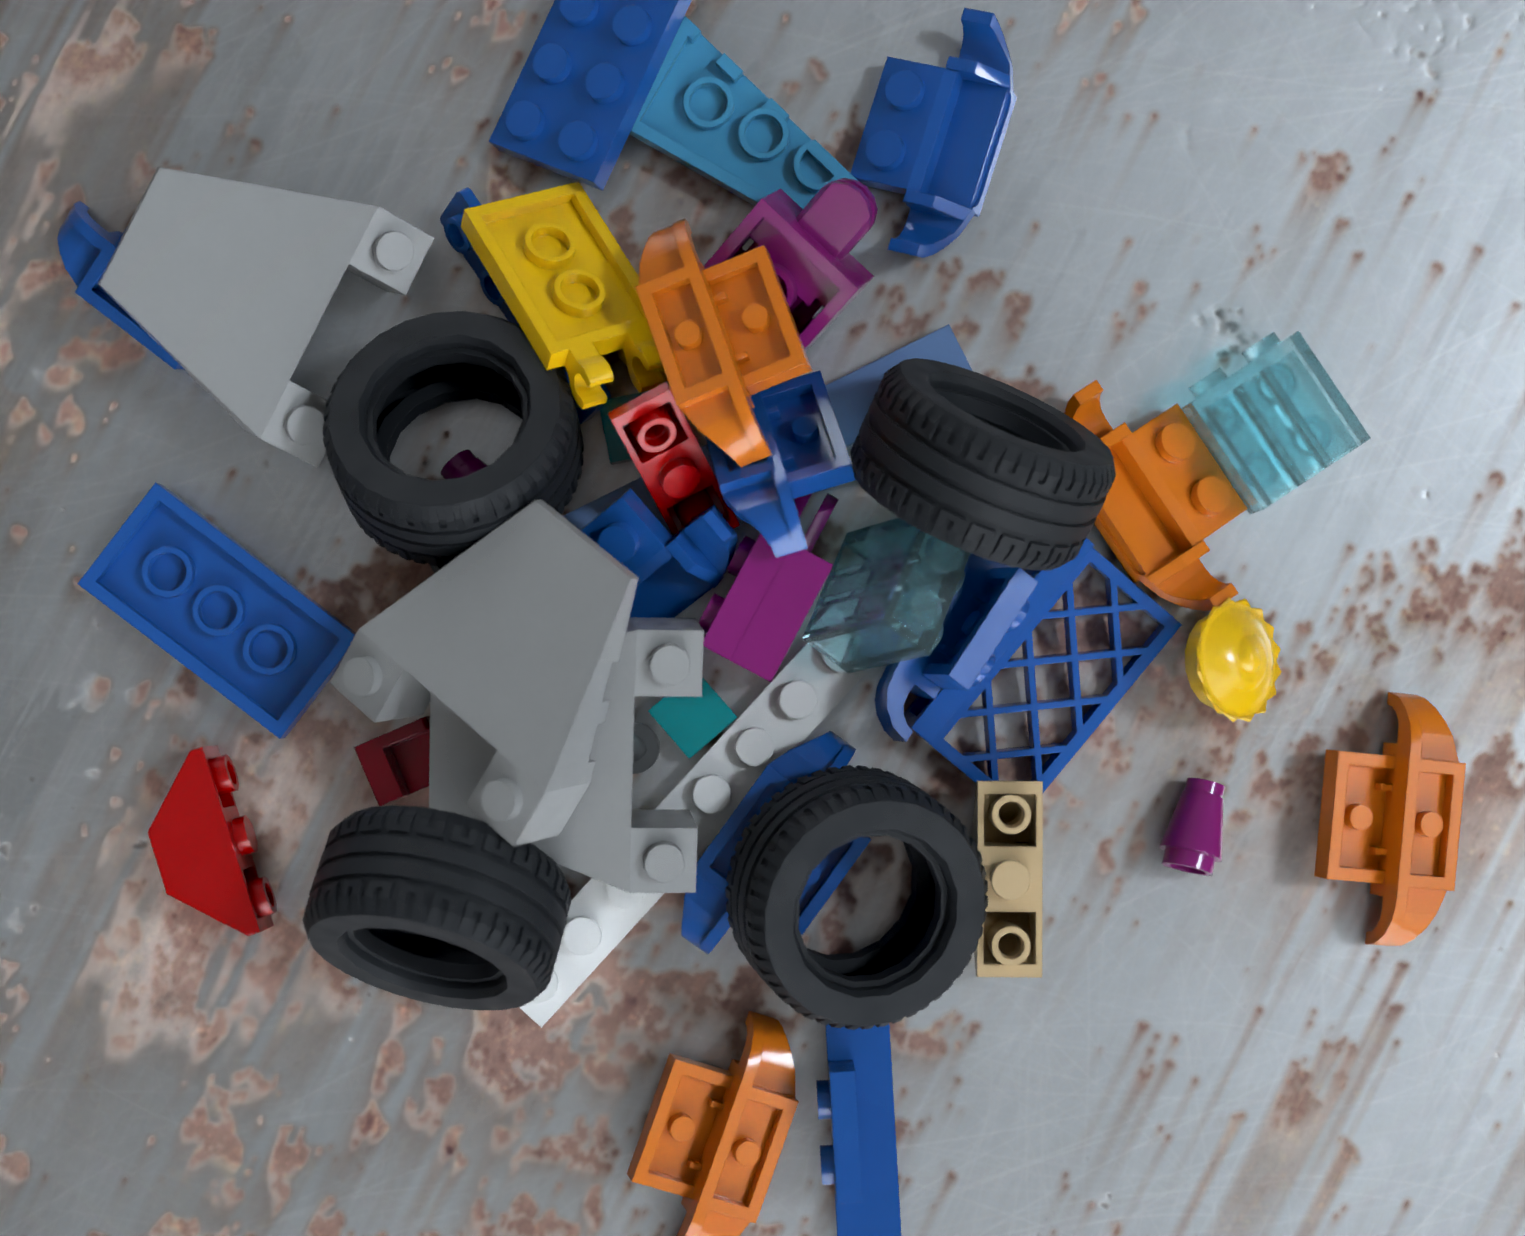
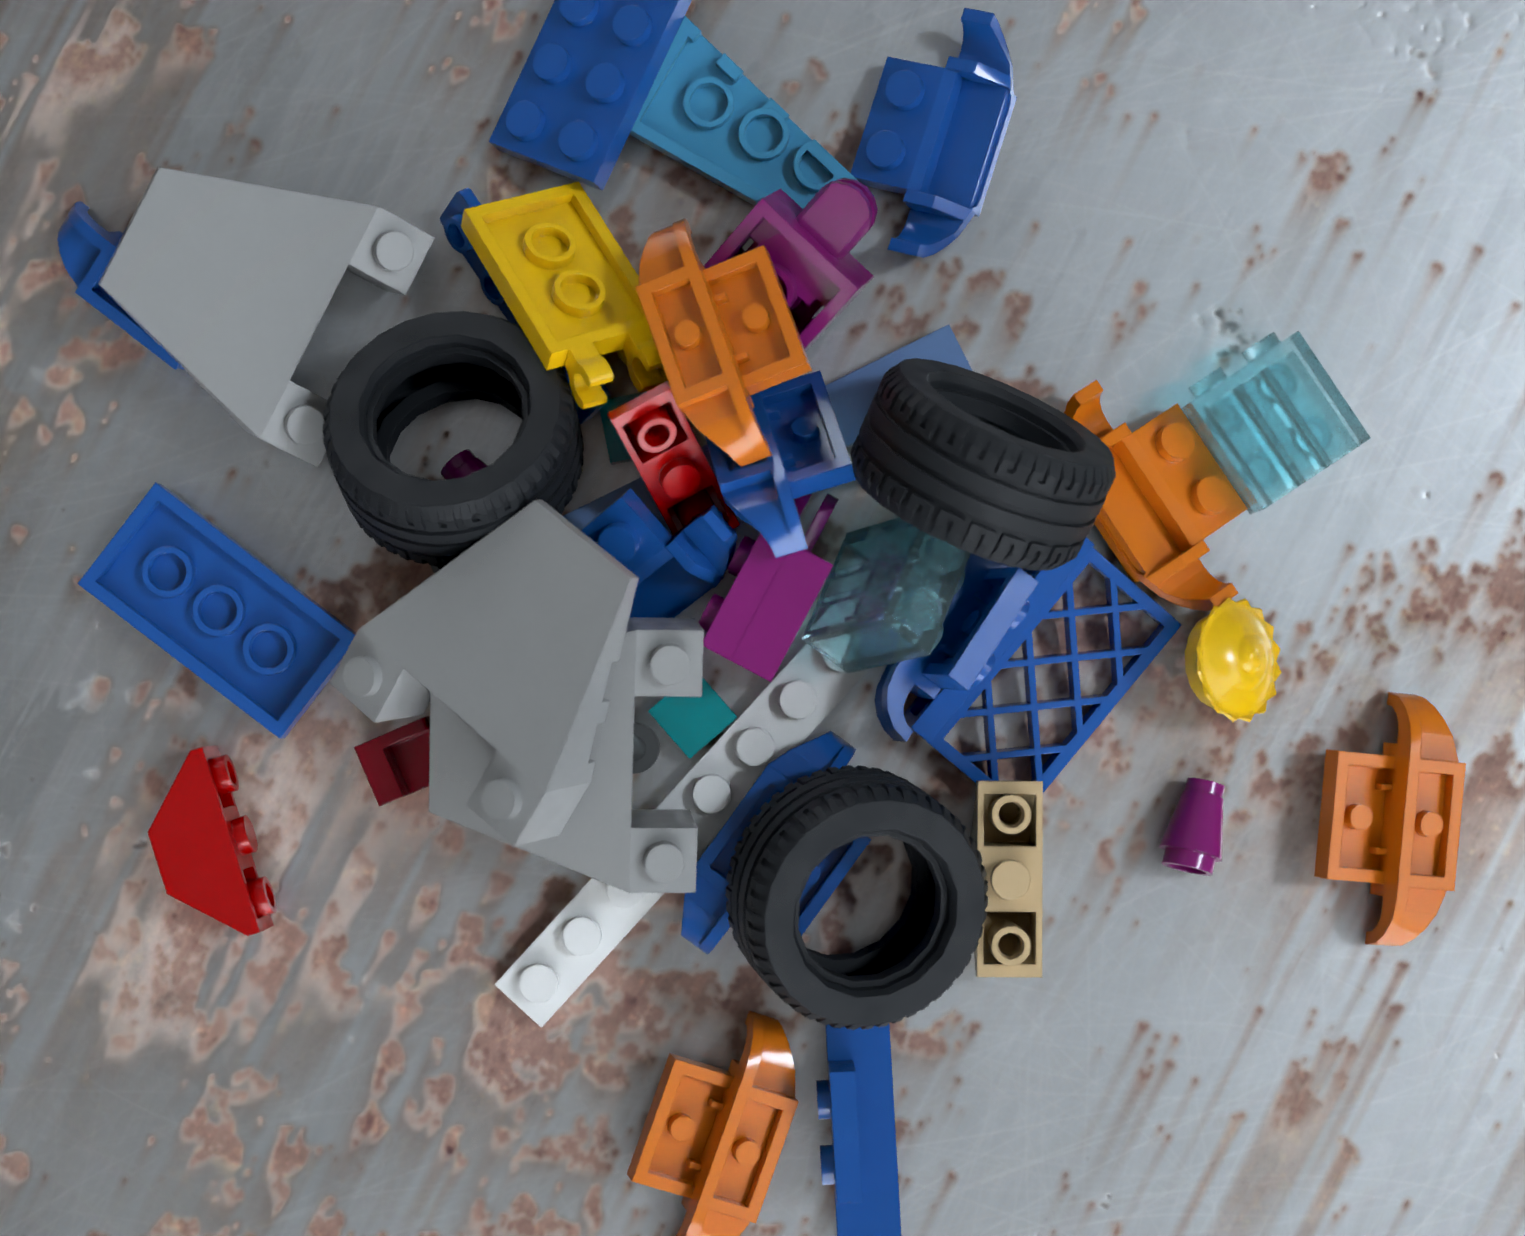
black tyre [302,805,572,1011] -> none

